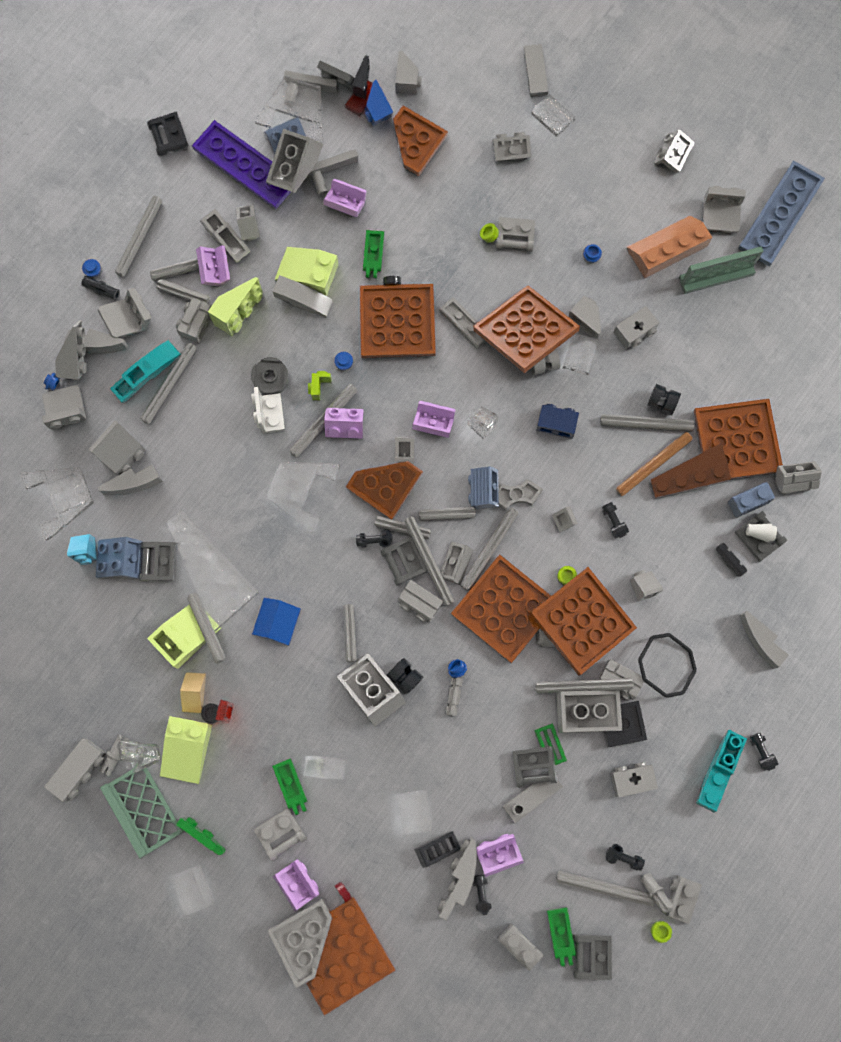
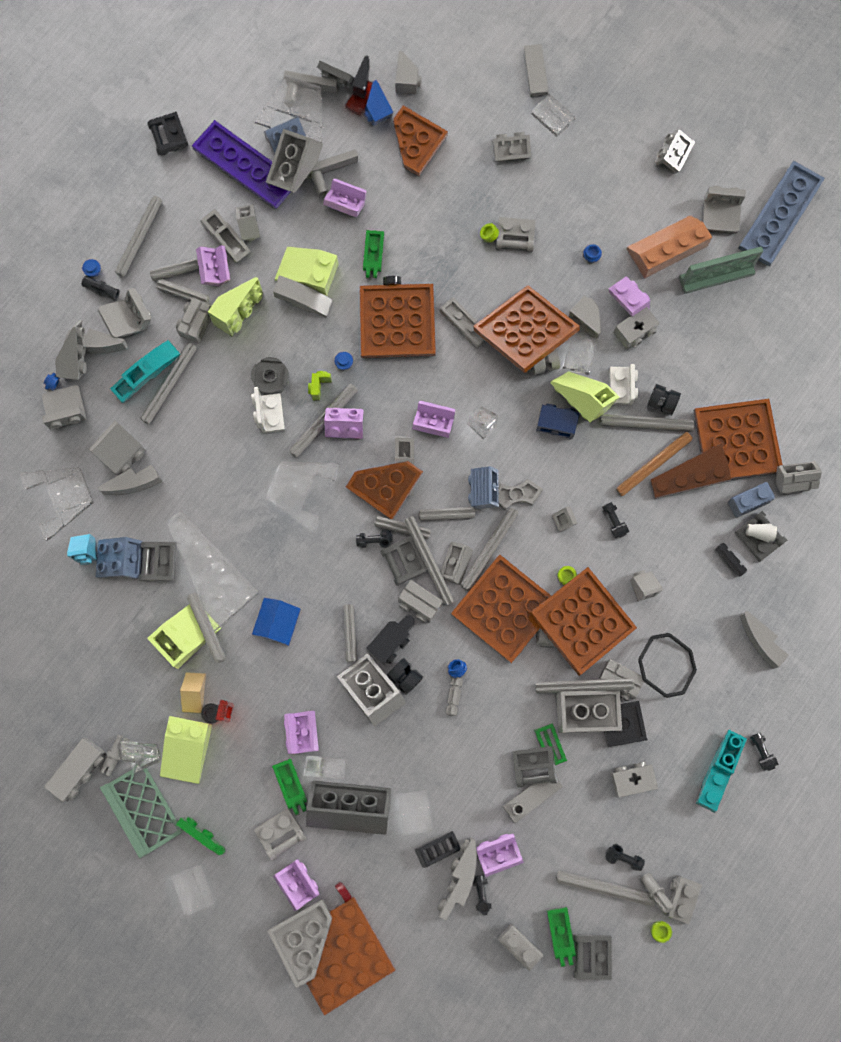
none -> lavender bracket [284,711,319,754]
none -> dark grey slope [306,780,391,835]
none -> black hinge [366,614,415,665]
none -> yellowish green slope [550,371,619,423]
none -> lavender bracket [609,276,650,317]
none -> white bracket [609,364,638,405]

